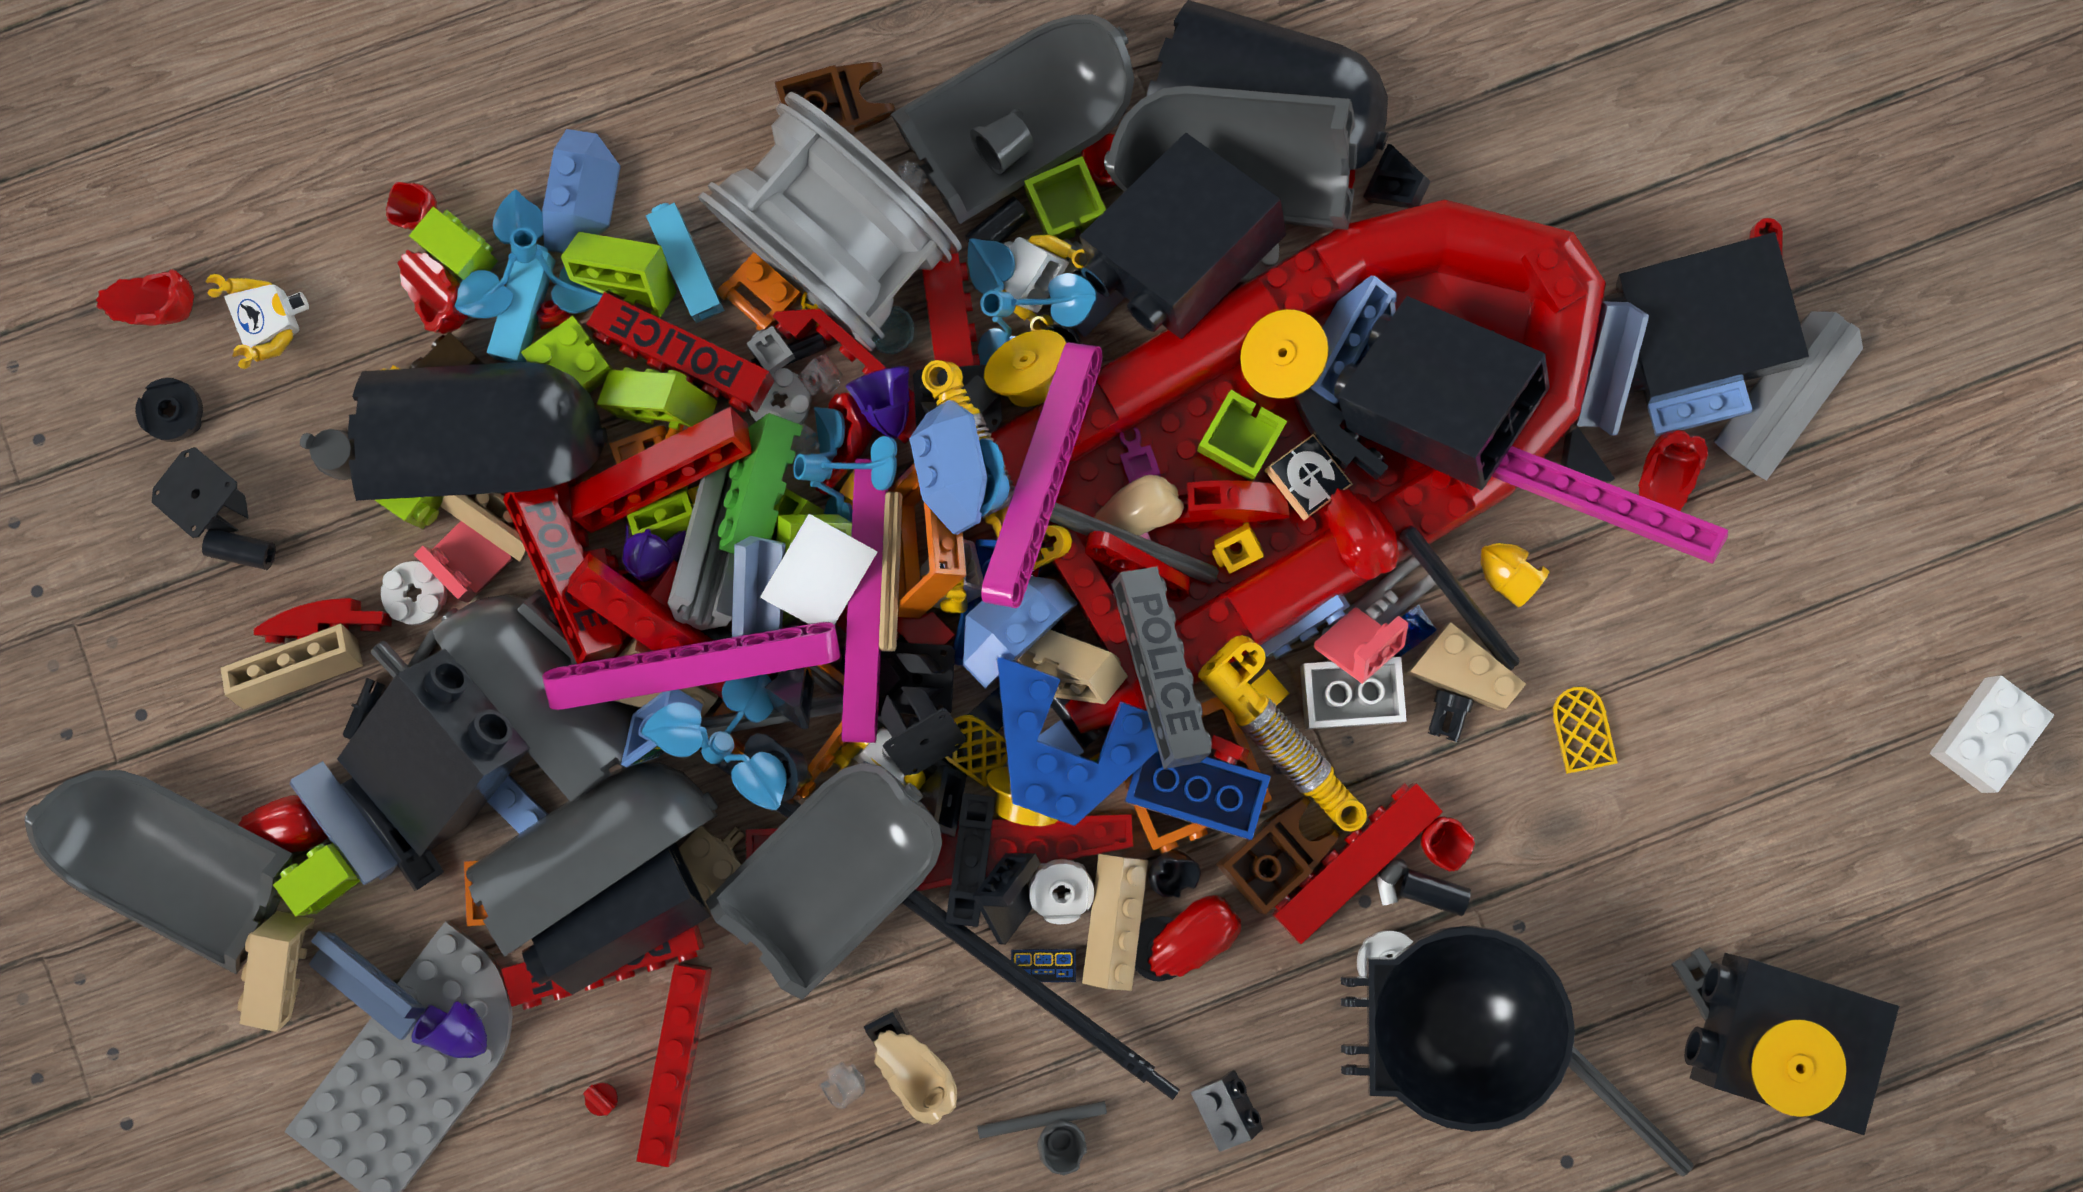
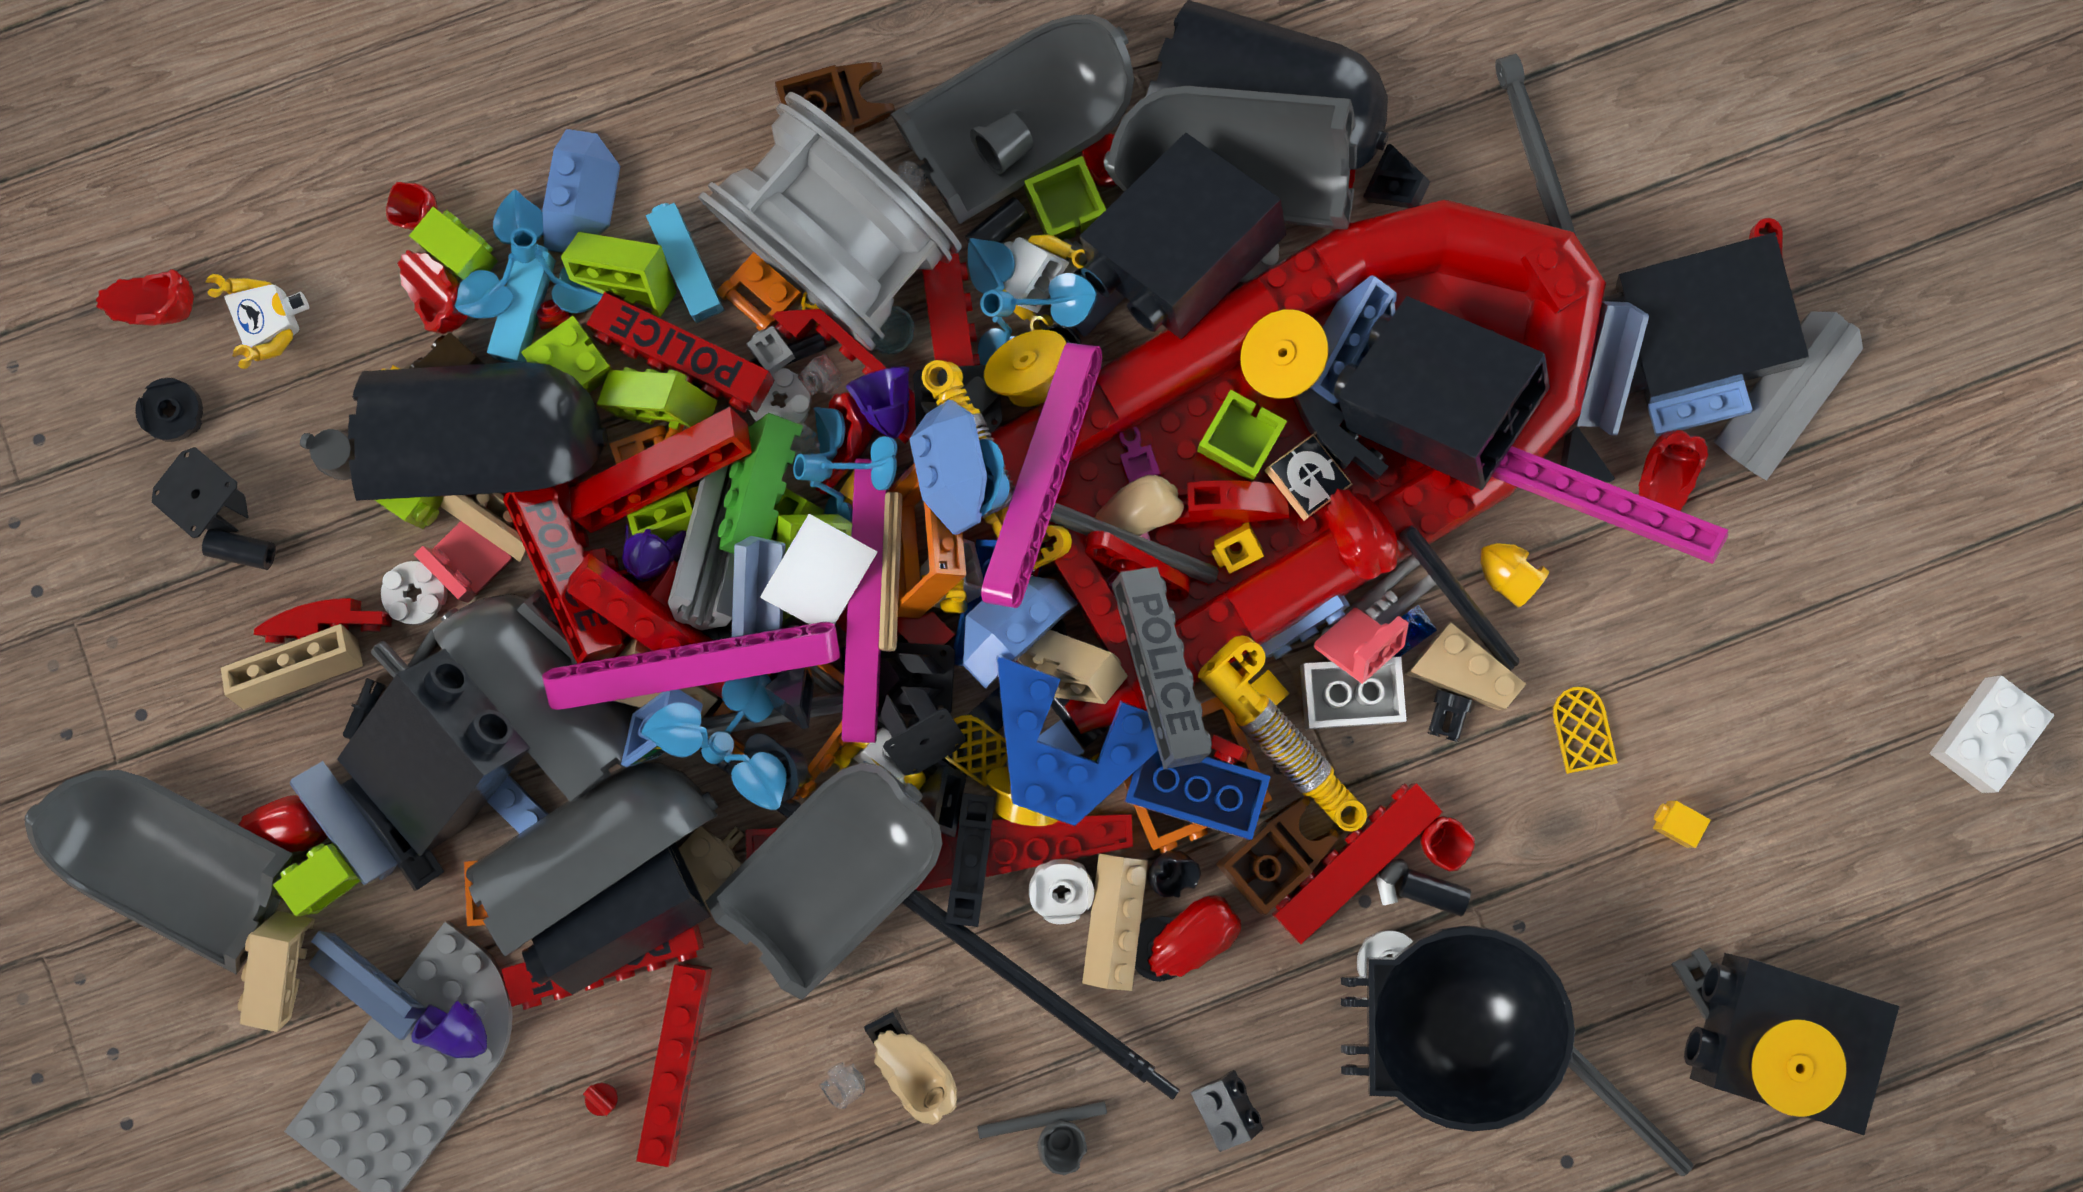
black bracket [973,853,1041,945] -> none
tile [1011,949,1076,982] -> none
none -> dark grey piece [1495,53,1576,235]
none -> yellow brick [1653,801,1711,848]

